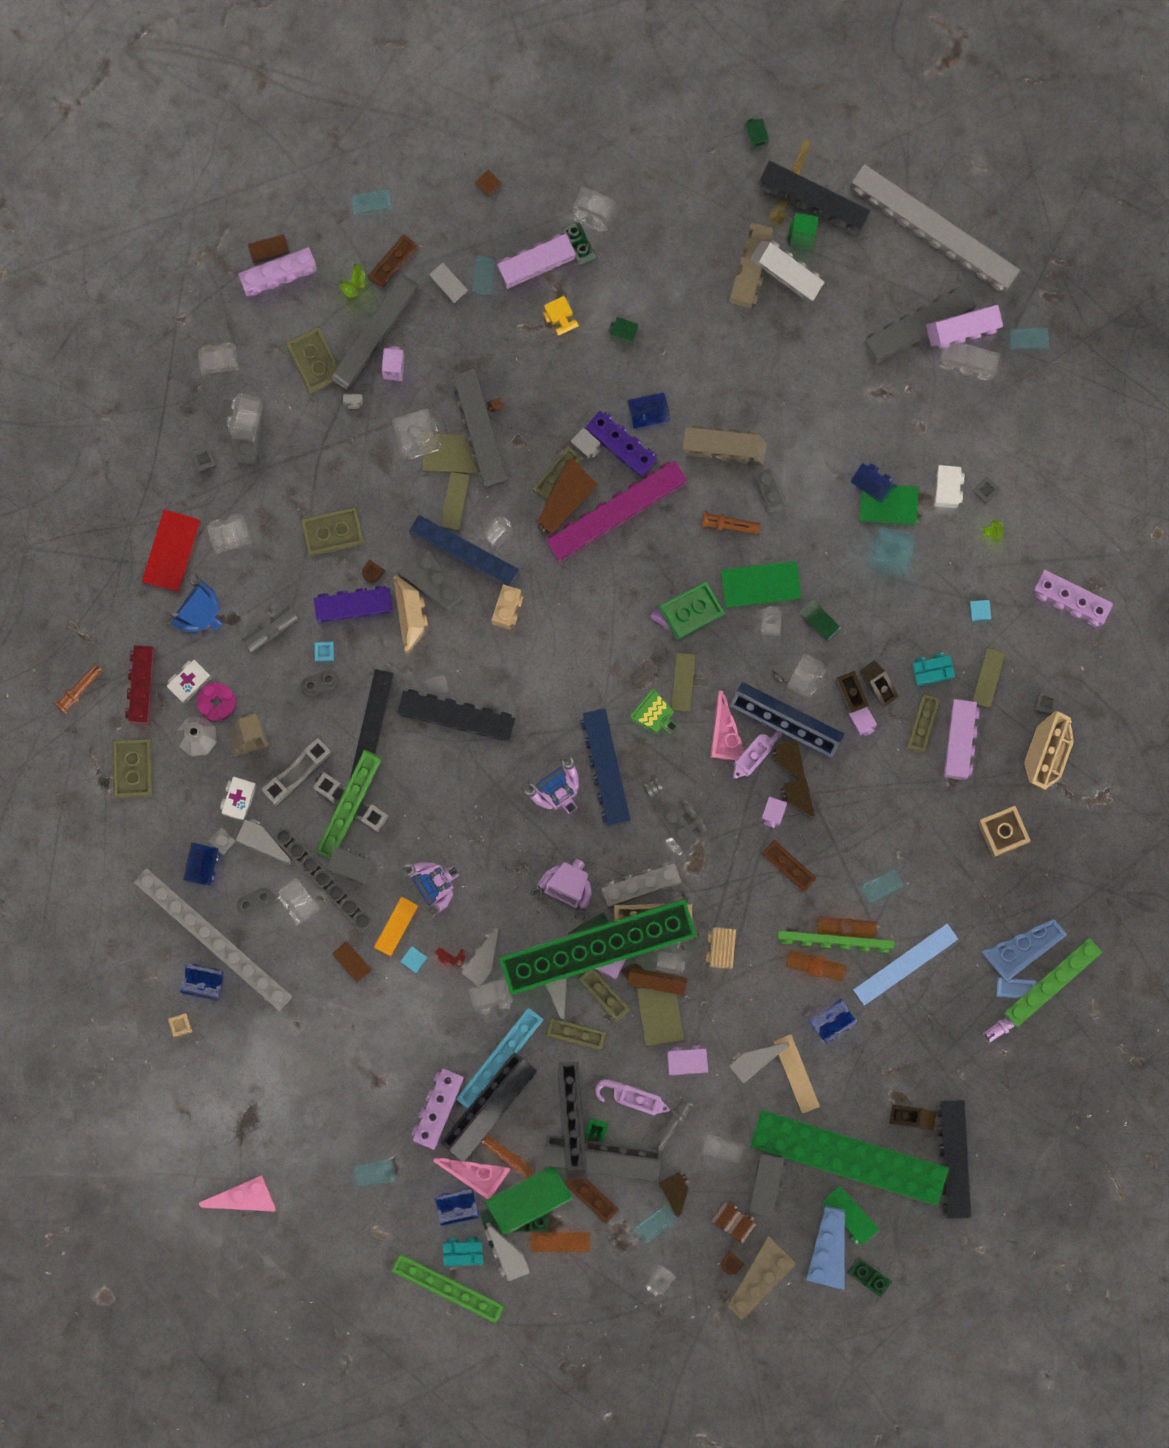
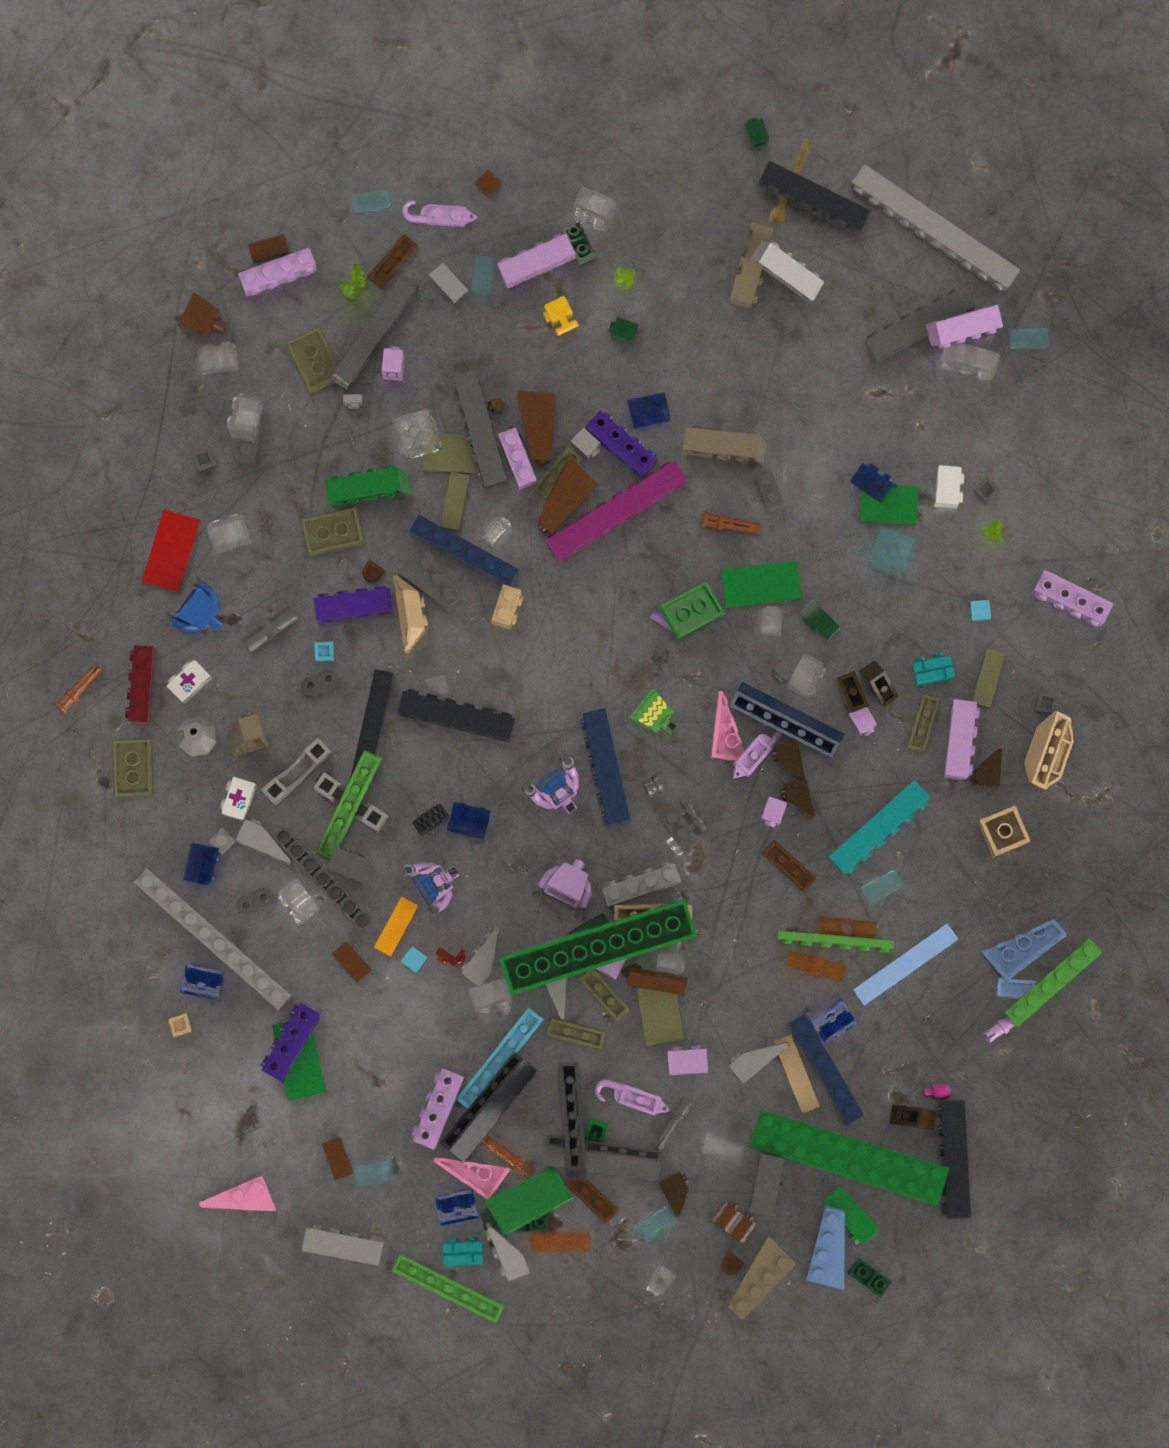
dark pink plate [197,683,236,722] -> none
olive tile [671,653,696,712] -> none
tan brick [705,927,736,969] -> none
green brick [787,213,818,250] -> none
none -> reddish brown torso [178,293,227,337]
none -> dark purple brick [261,1002,322,1083]
none -> green tile [272,1021,326,1101]
none -> light grey brick [302,1225,384,1266]
none -> reddish brown tile [322,1137,354,1180]
none -> green wedge [325,465,411,506]
none -> lavender plate [402,200,477,227]
none -> black tyre [412,803,449,836]
none -> clear blue bracket [447,802,491,840]
none -> lavender brick [498,427,537,491]
none -> reddish brown slope [517,391,555,466]
none -> clear neon green tile [615,267,636,289]
none -> dark blue brick [787,1014,864,1125]
none -> teal brick [828,780,930,875]
none -> dark pink cylinder [924,1084,951,1100]
none -> dark brown slope [972,748,1002,789]

